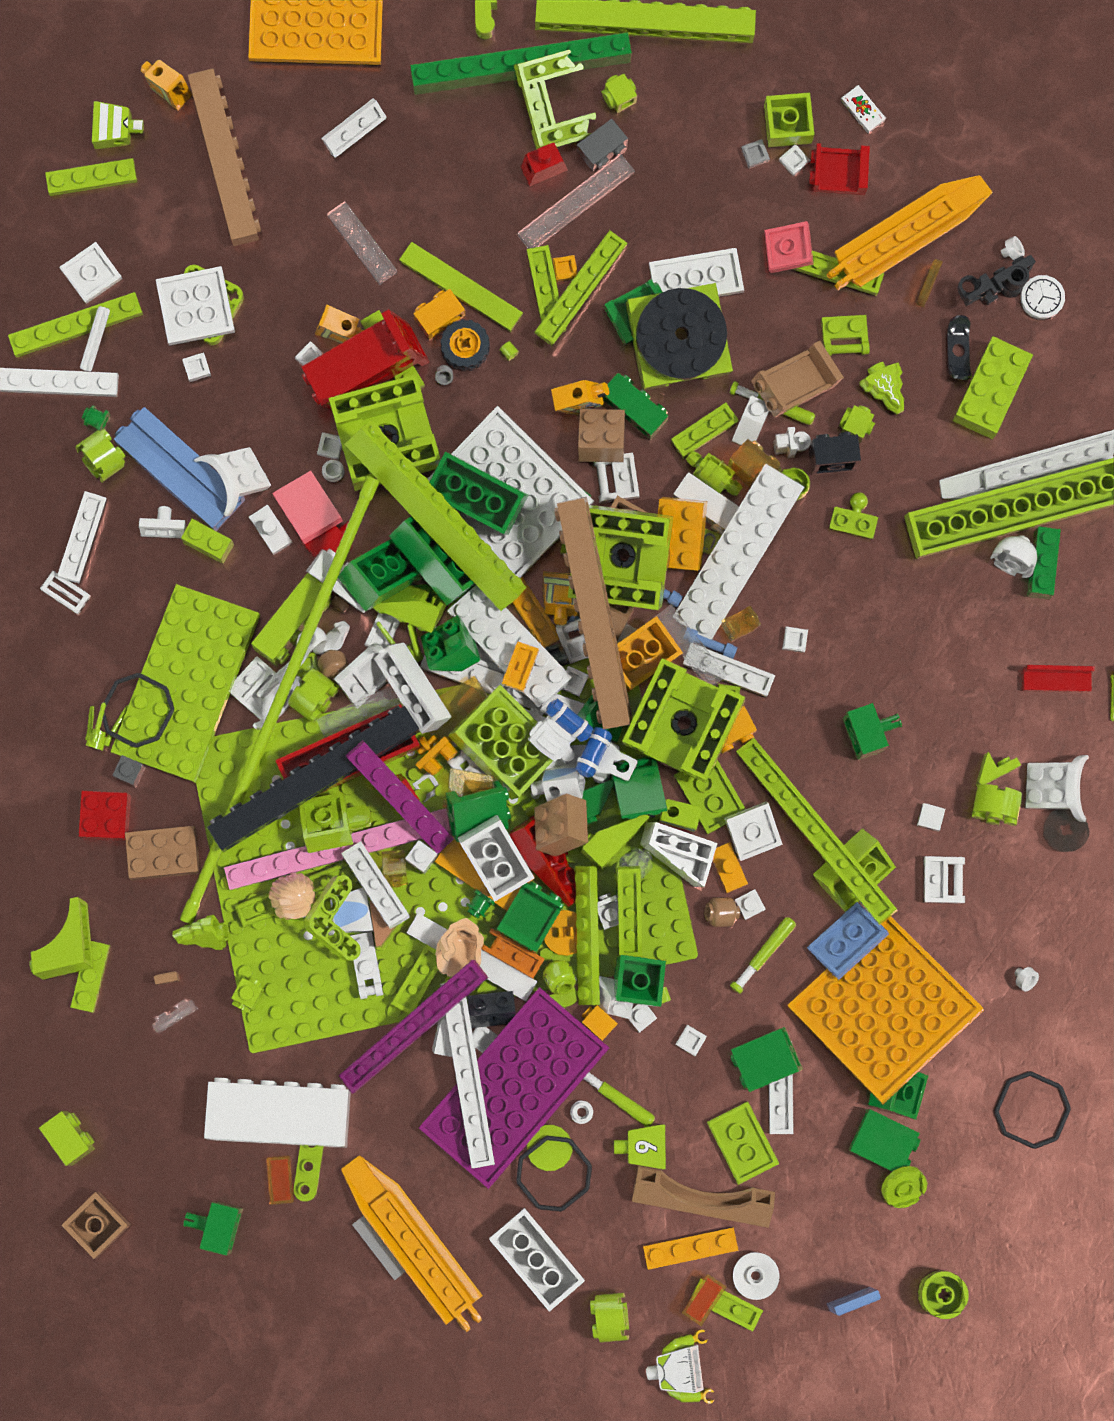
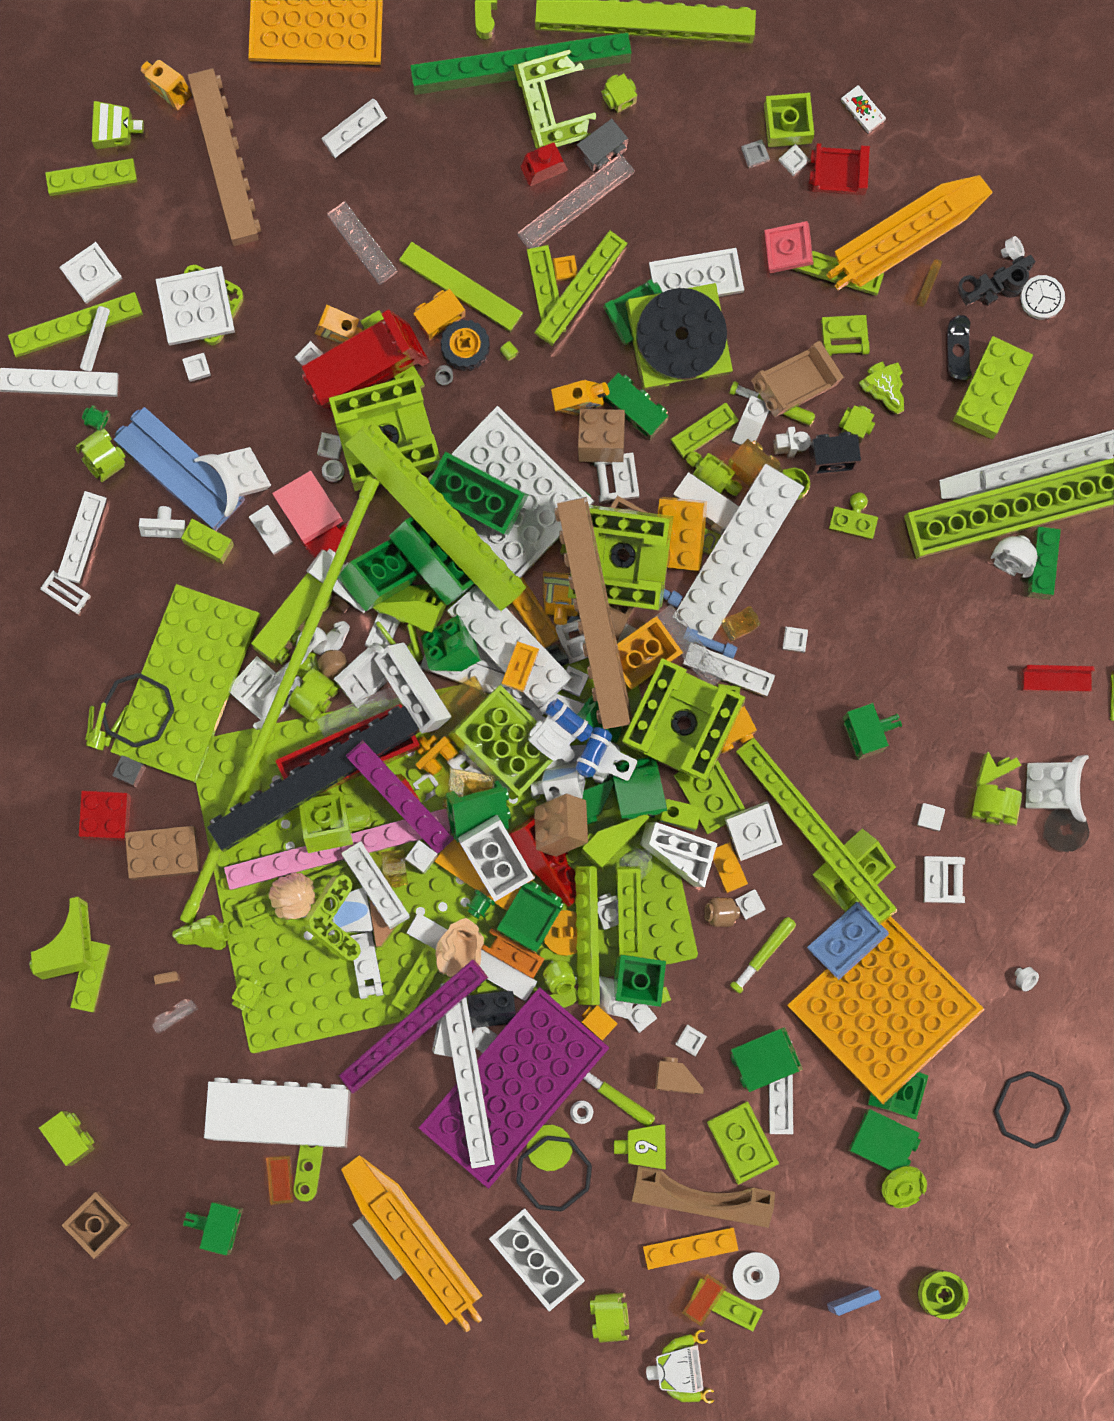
none -> medium nougat slope [655,1057,704,1095]

